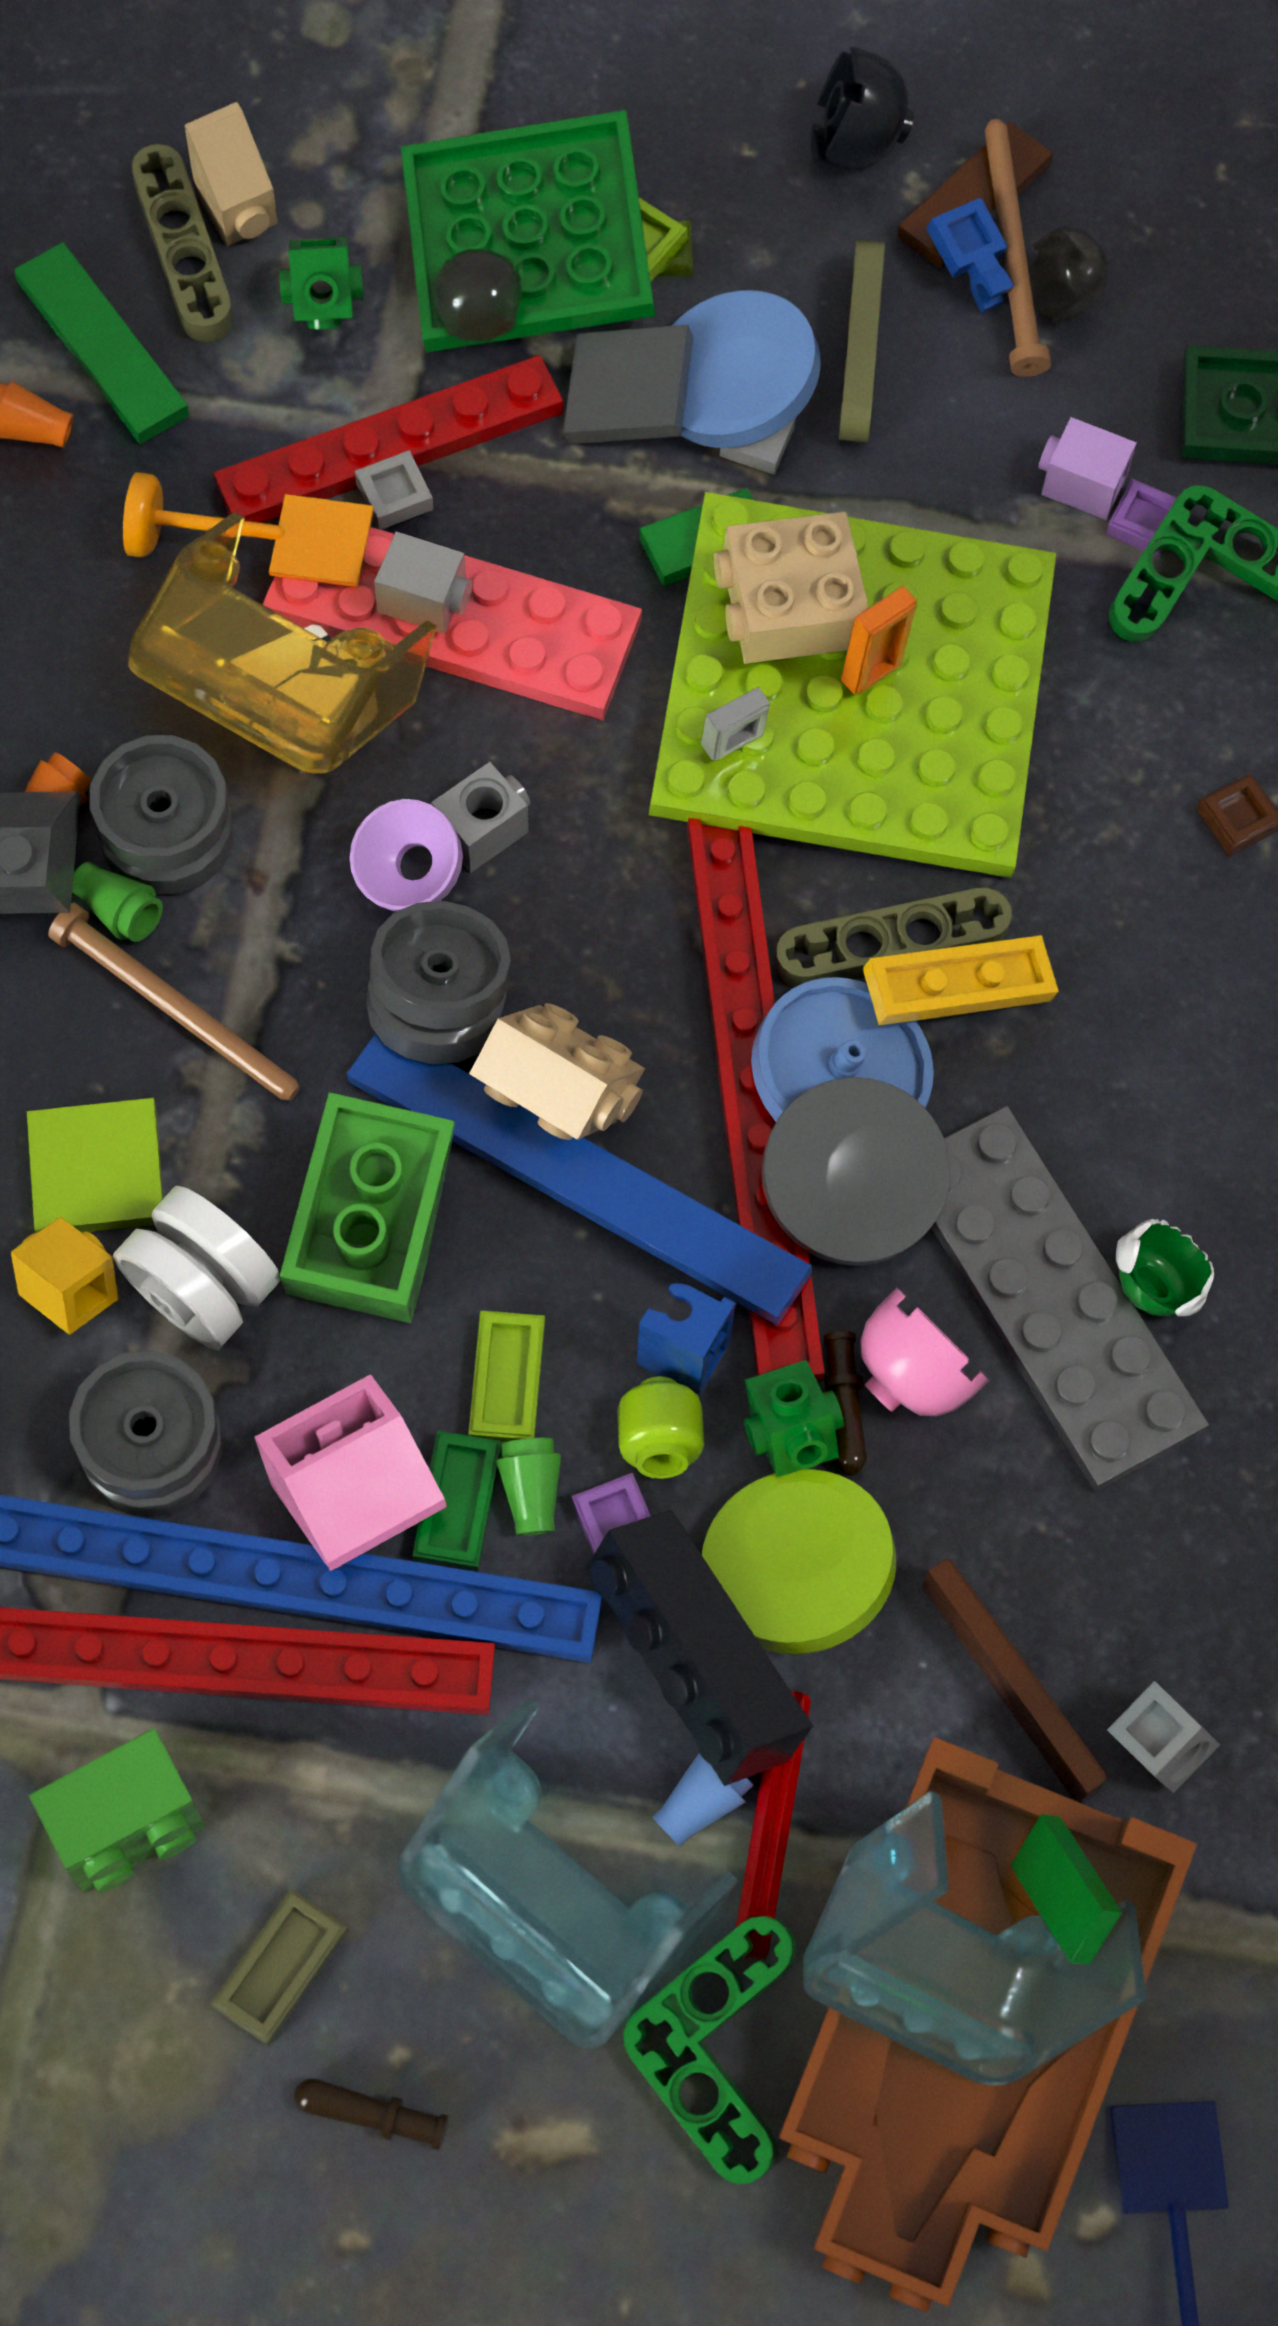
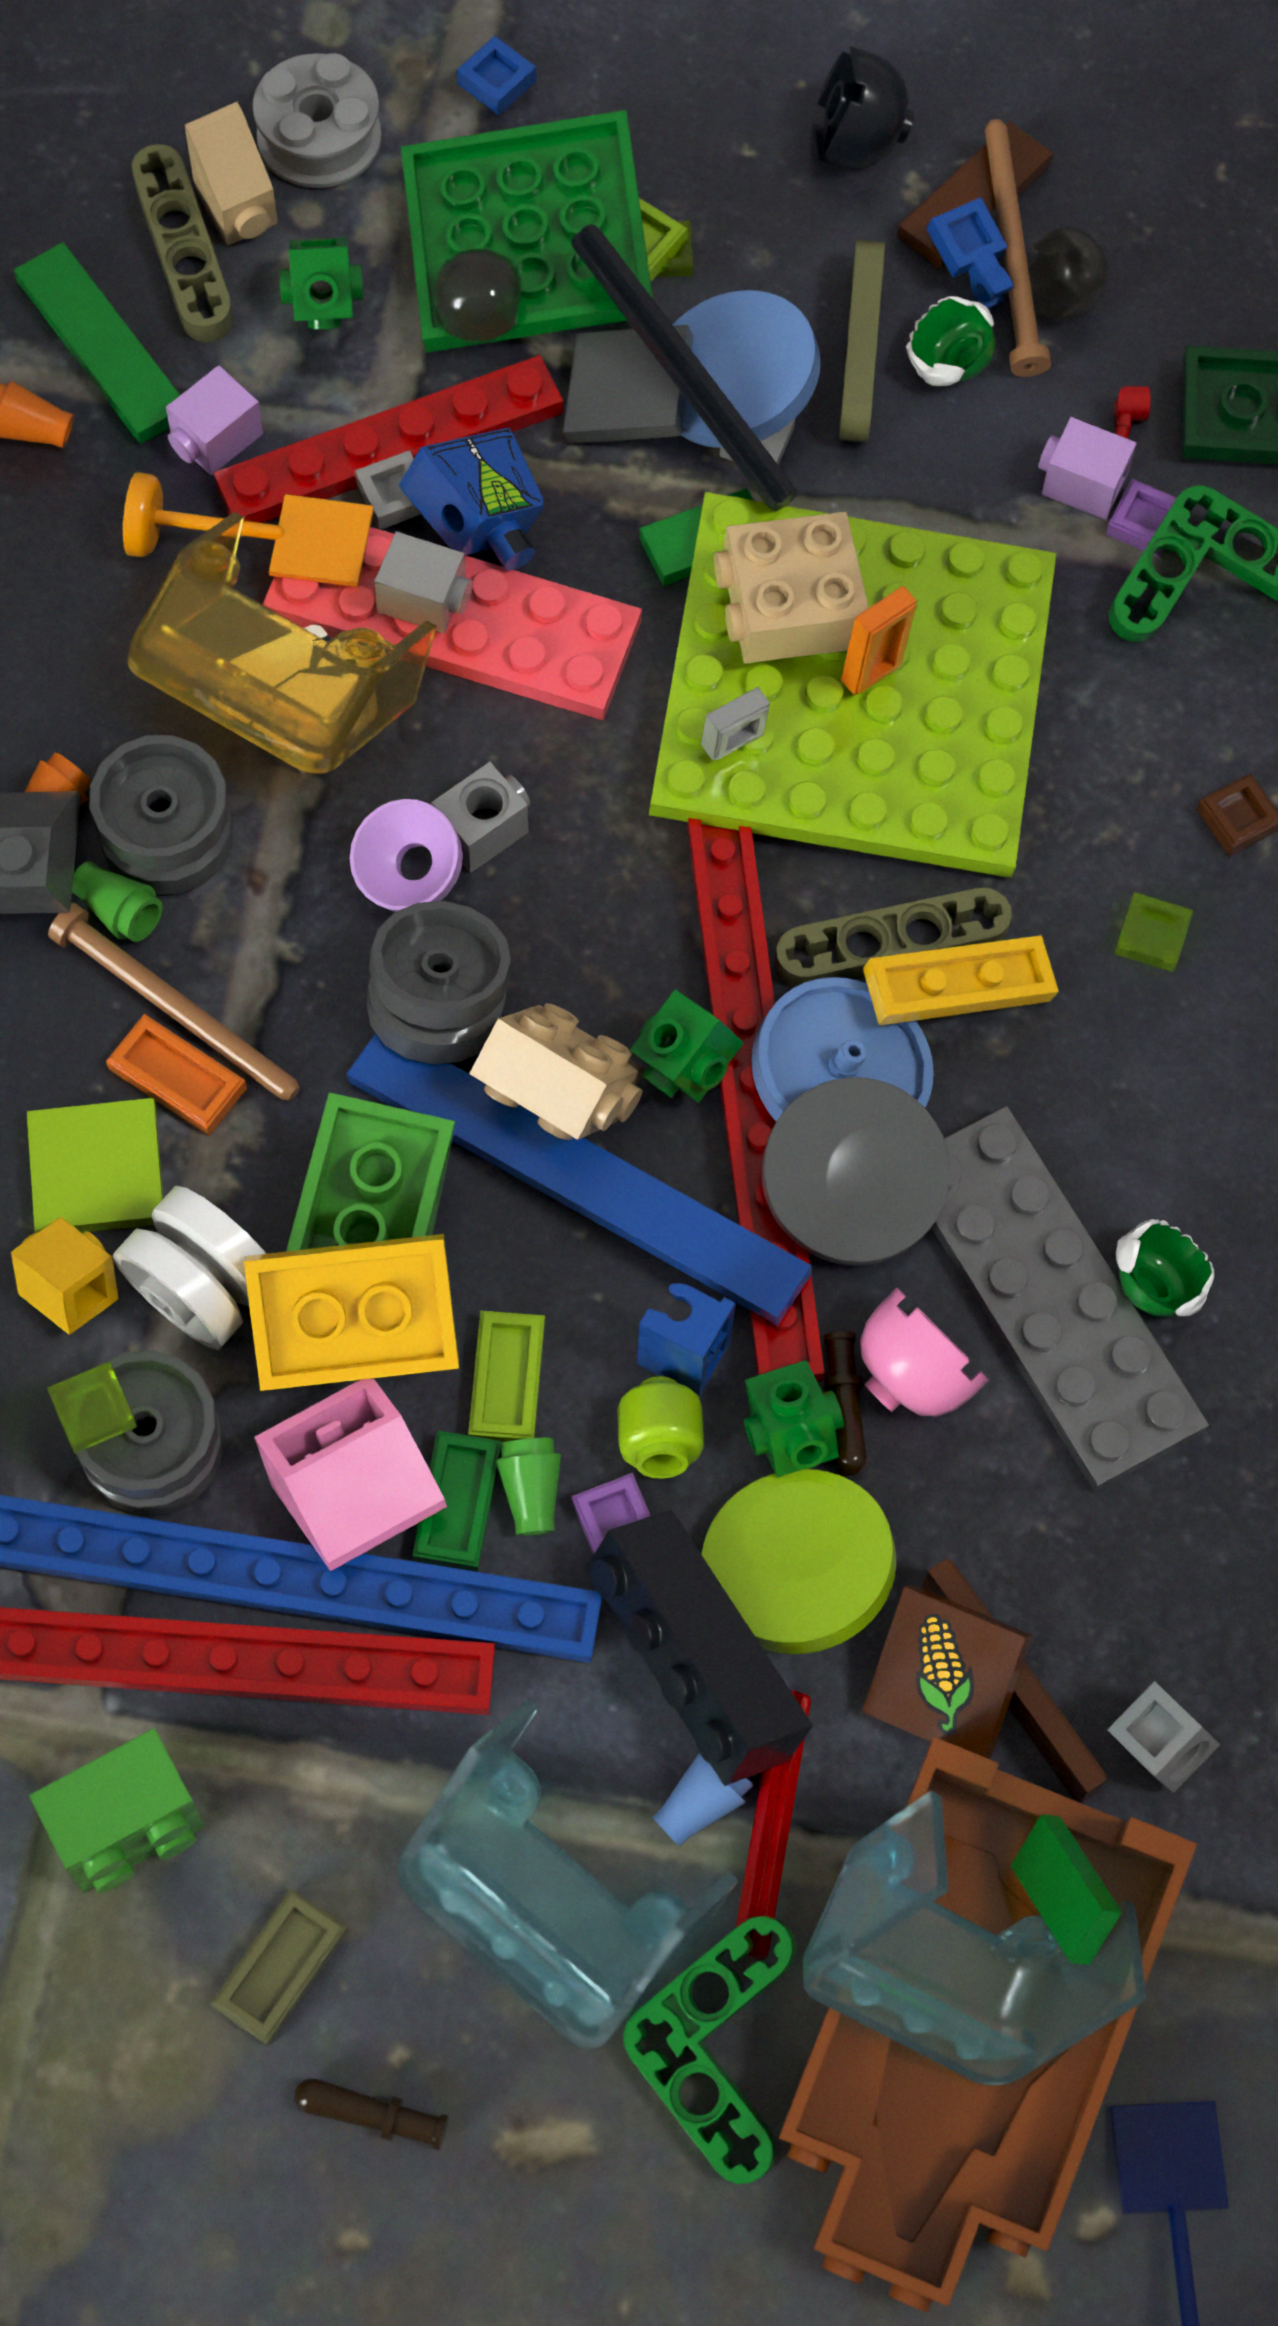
none -> clear neon green tile [47,1361,137,1453]
none -> orange tile [106,1014,247,1136]
none -> lavender brick [166,365,263,476]
none -> yellow plate [244,1234,459,1391]
none -> light grey wheel [253,53,381,188]
none -> blue torso [398,427,544,571]
none -> blue plate [456,36,536,116]
none -> black axle [571,224,797,512]
none -> green brick [629,989,744,1103]
none -> reddish brown tile [862,1585,1033,1759]
none -> green hair [906,296,996,386]
none -> red hand [1113,386,1151,439]
none -> clear neon green tile [1114,892,1193,972]

